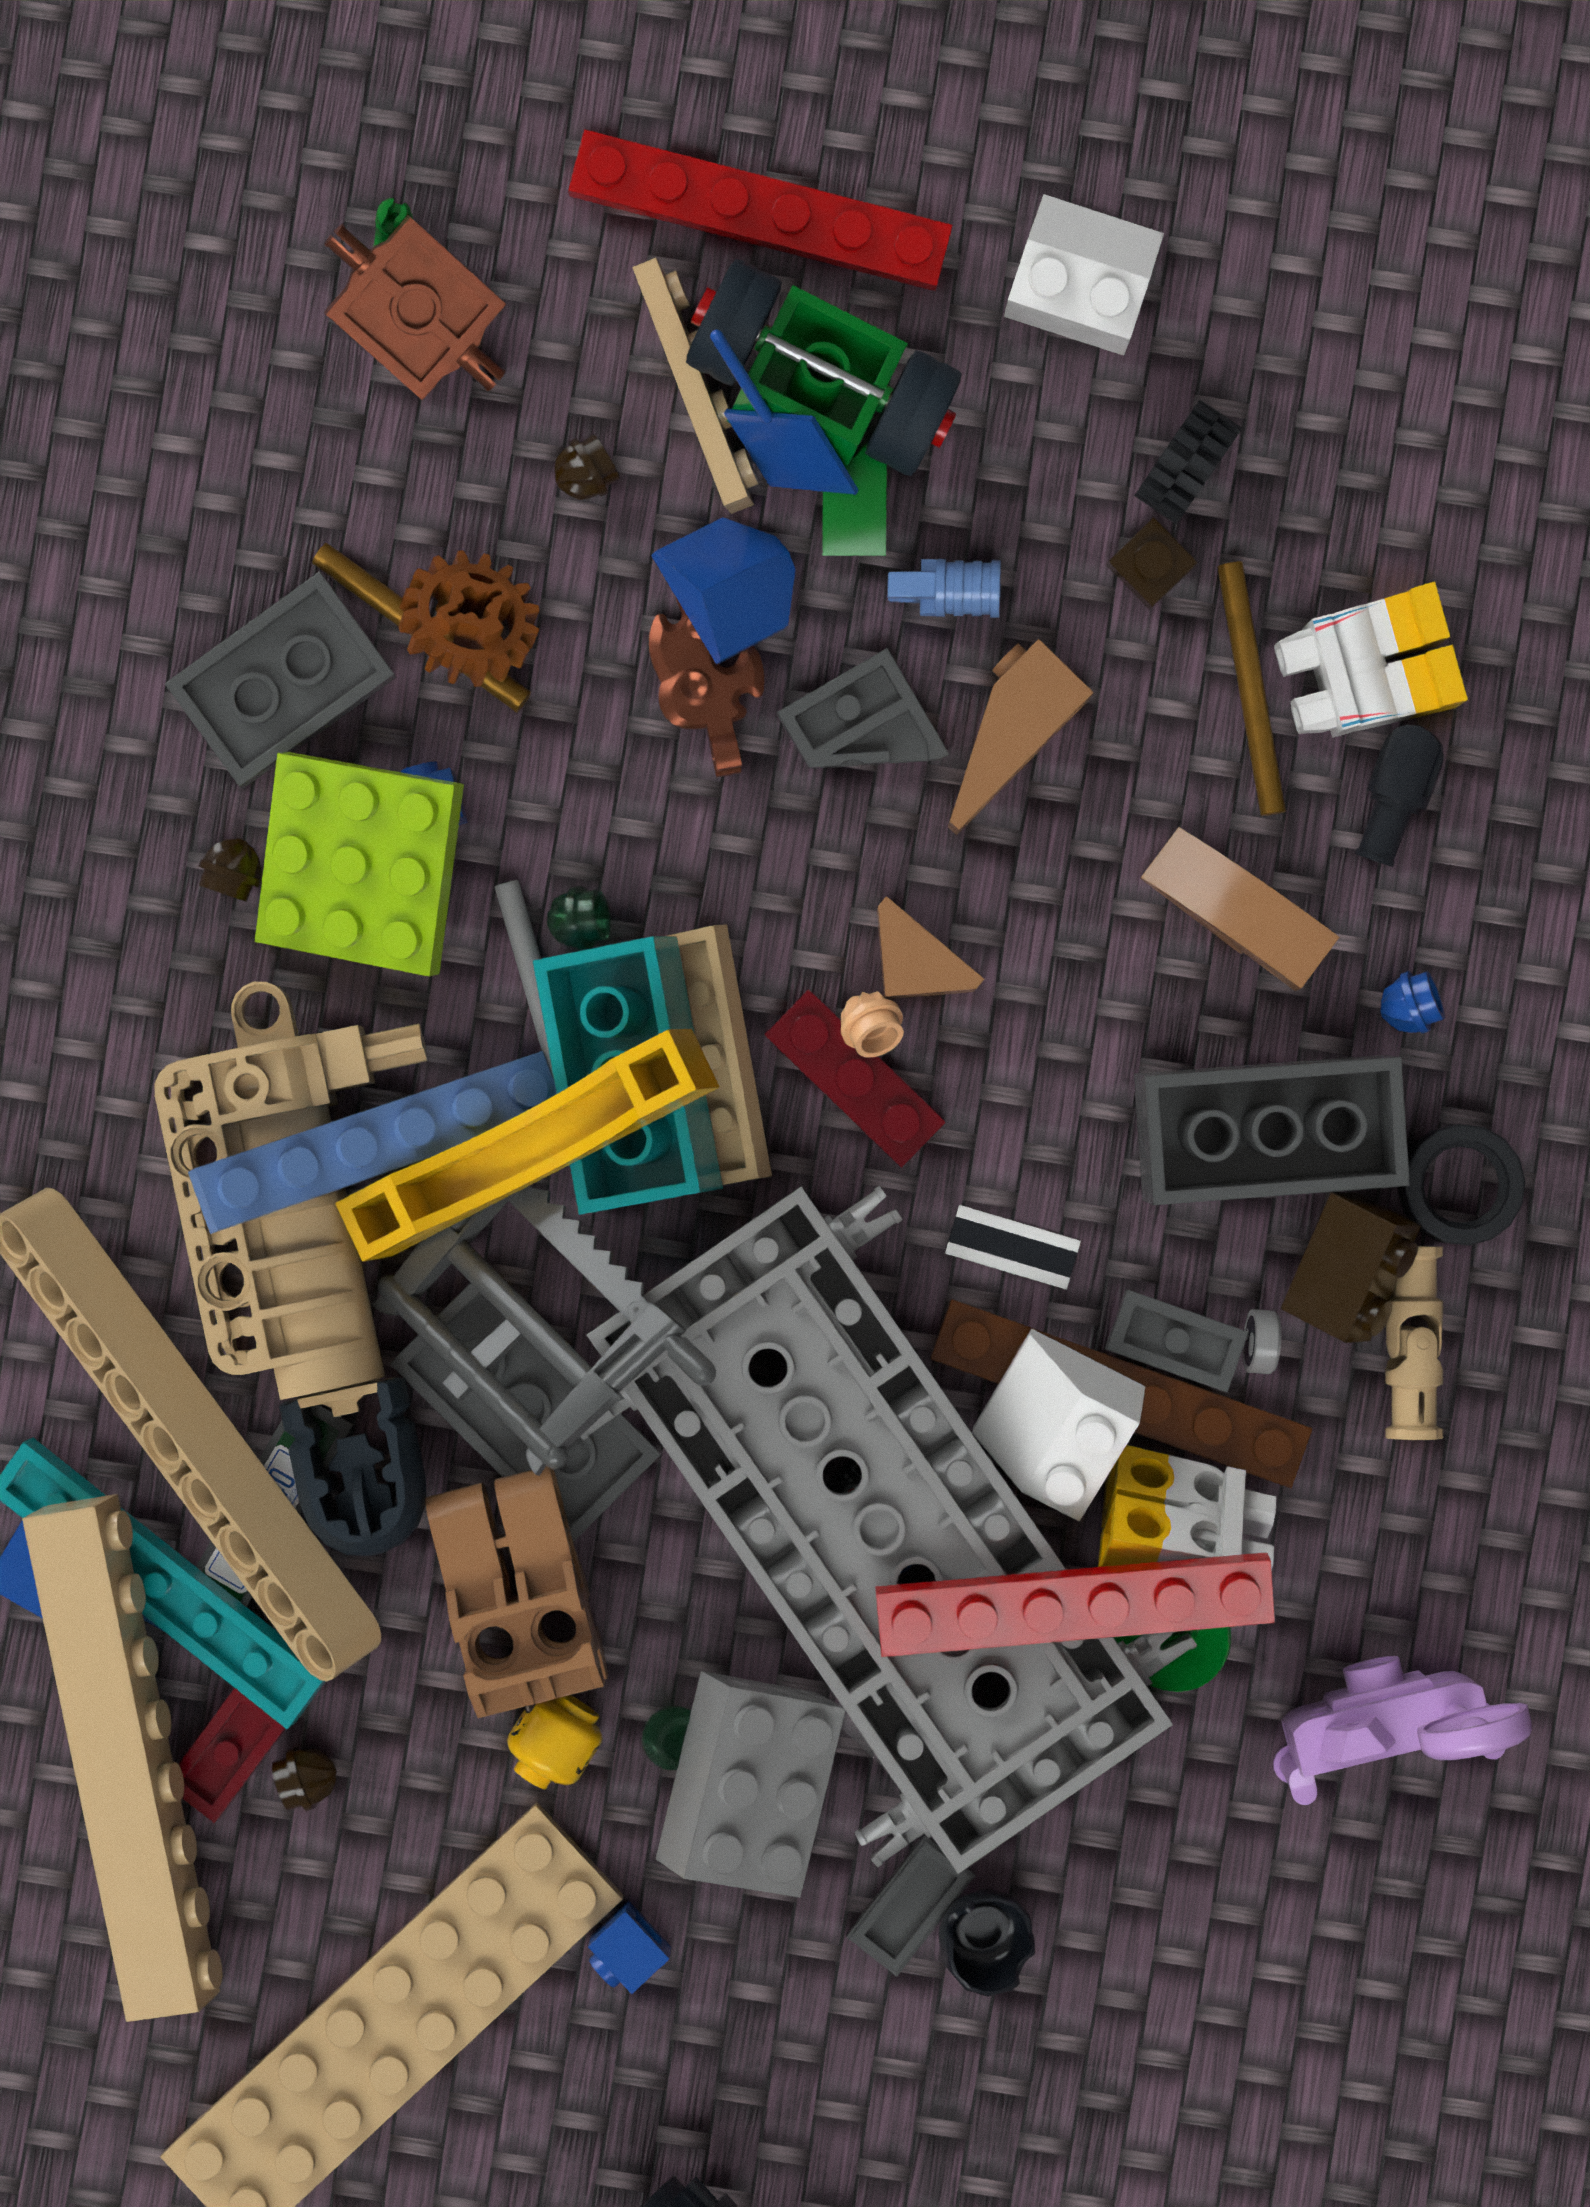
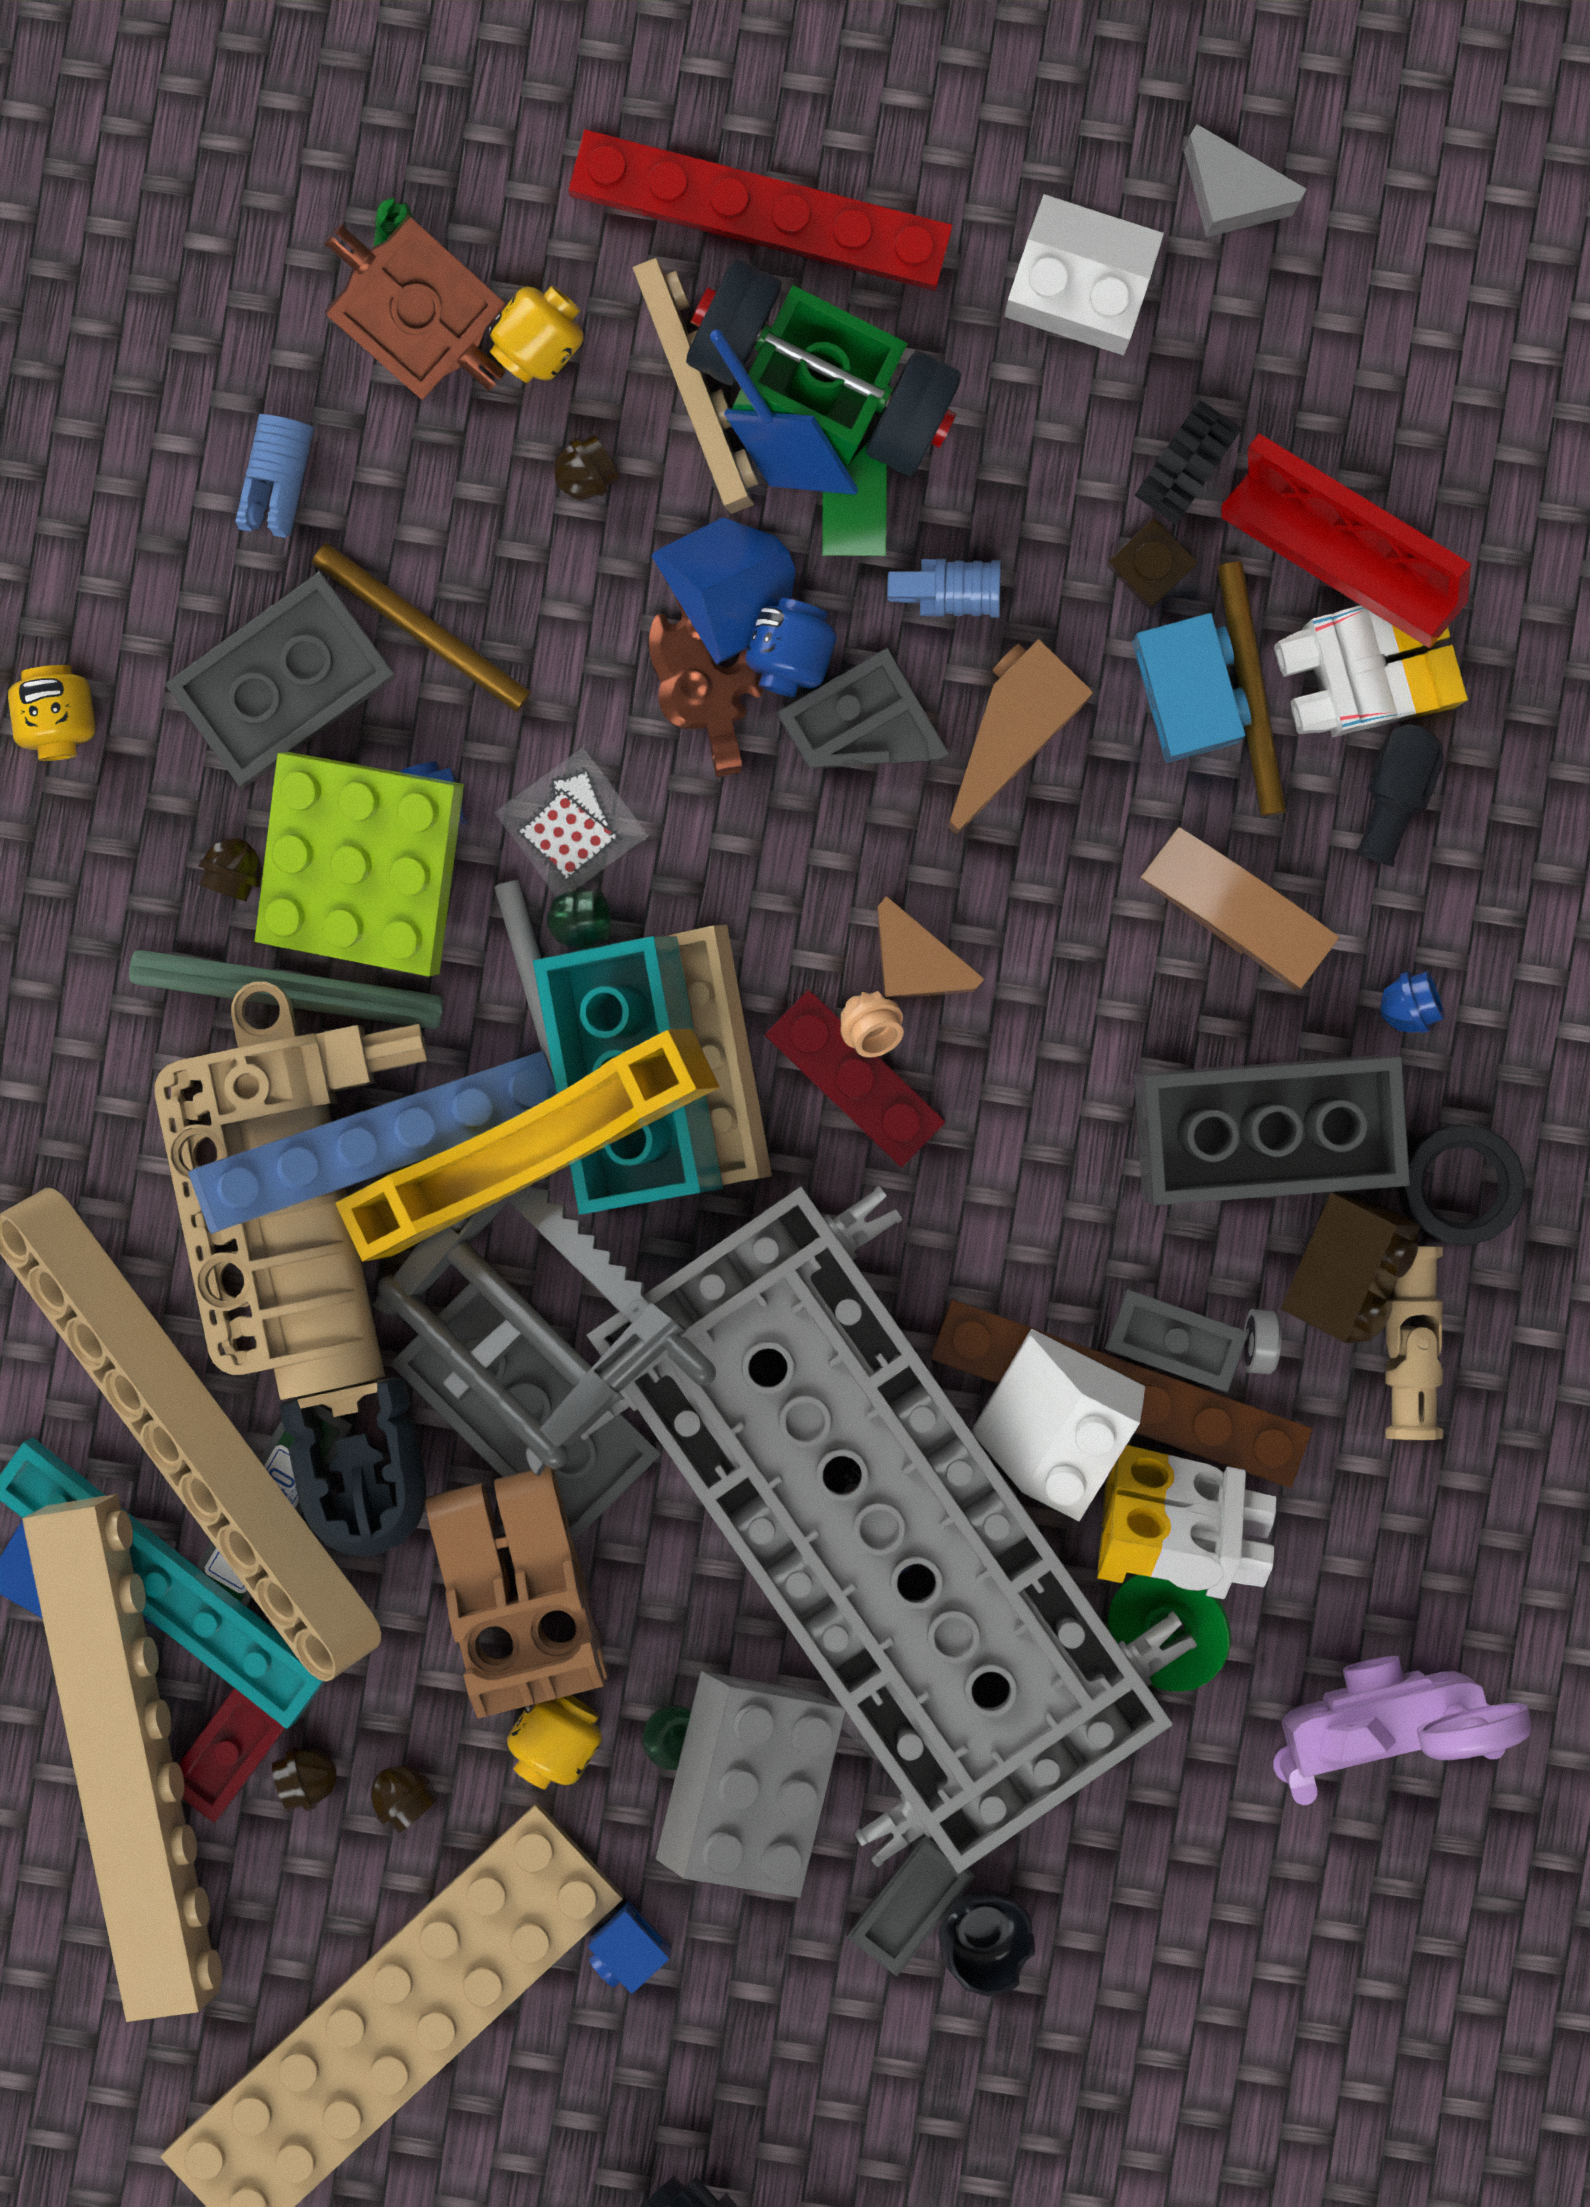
dark orange gear [399,550,540,687] -> none
plate [875,1552,1275,1657] -> none
sticker [945,1205,1081,1290] -> none
none -> yellow head [8,665,95,761]
none -> sand green axle [129,950,444,1029]
none -> medium blue hinge [235,414,314,538]
none -> dark brown plate [371,1766,437,1833]
none -> yellow head [489,285,584,383]
none -> clear sticker [494,747,649,901]
none -> blue head [745,598,837,698]
none -> dark azure brick [1132,613,1251,764]
none -> light grey slope [1184,124,1307,237]
none -> red fence [1221,433,1471,648]

